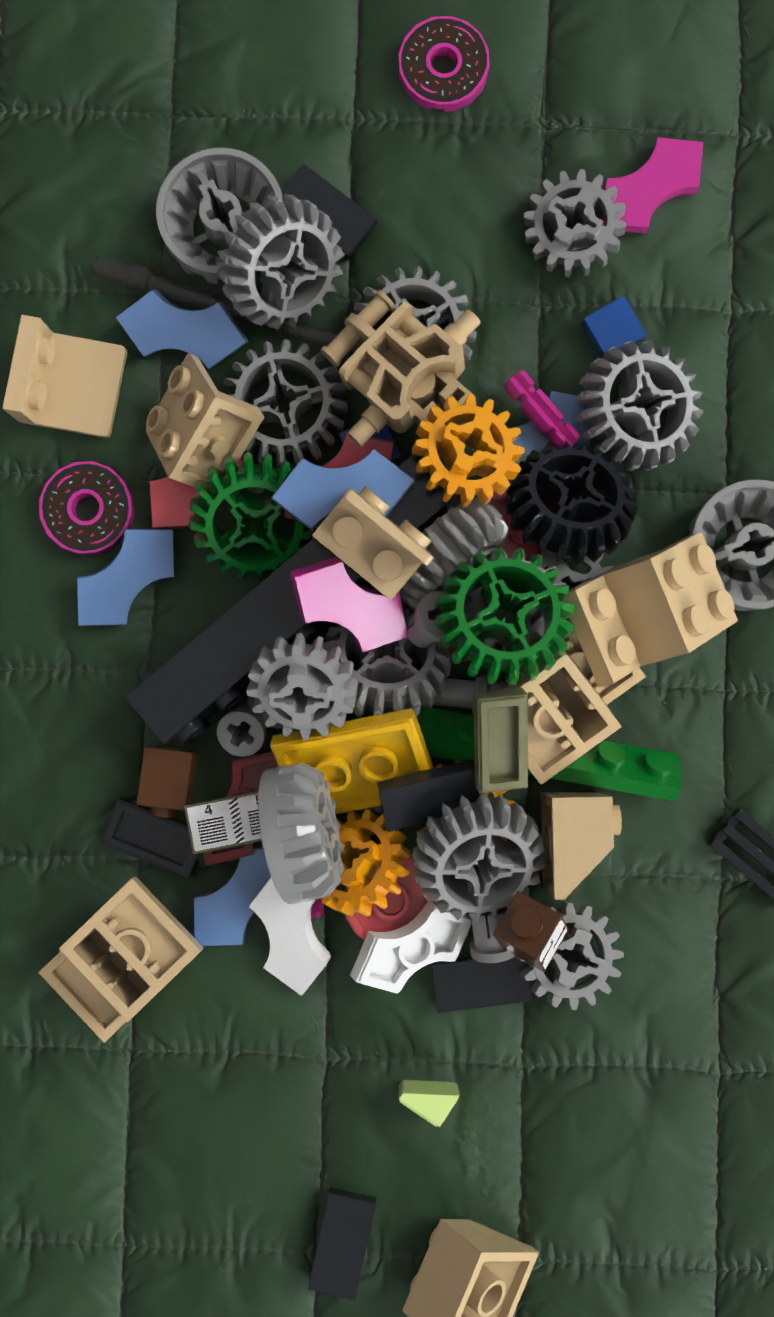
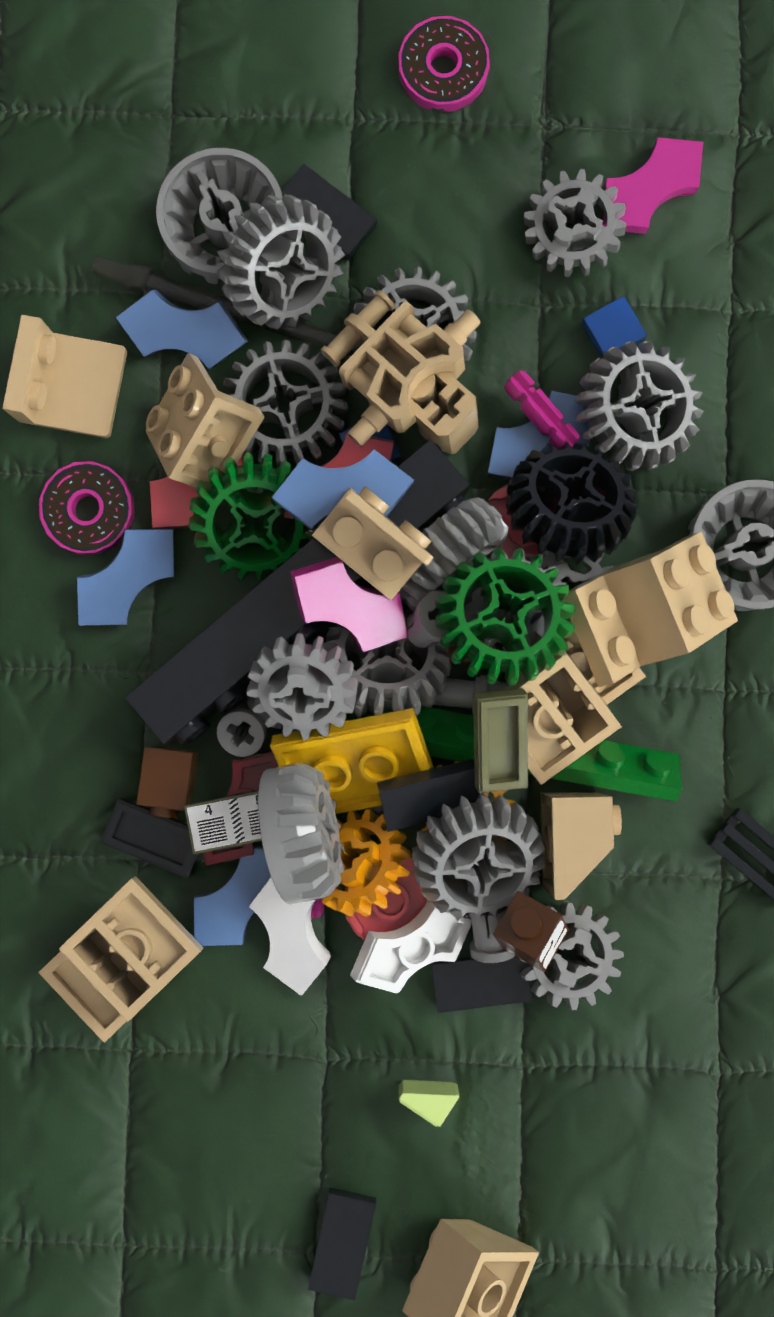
light orange gear [412,394,525,507] -> none

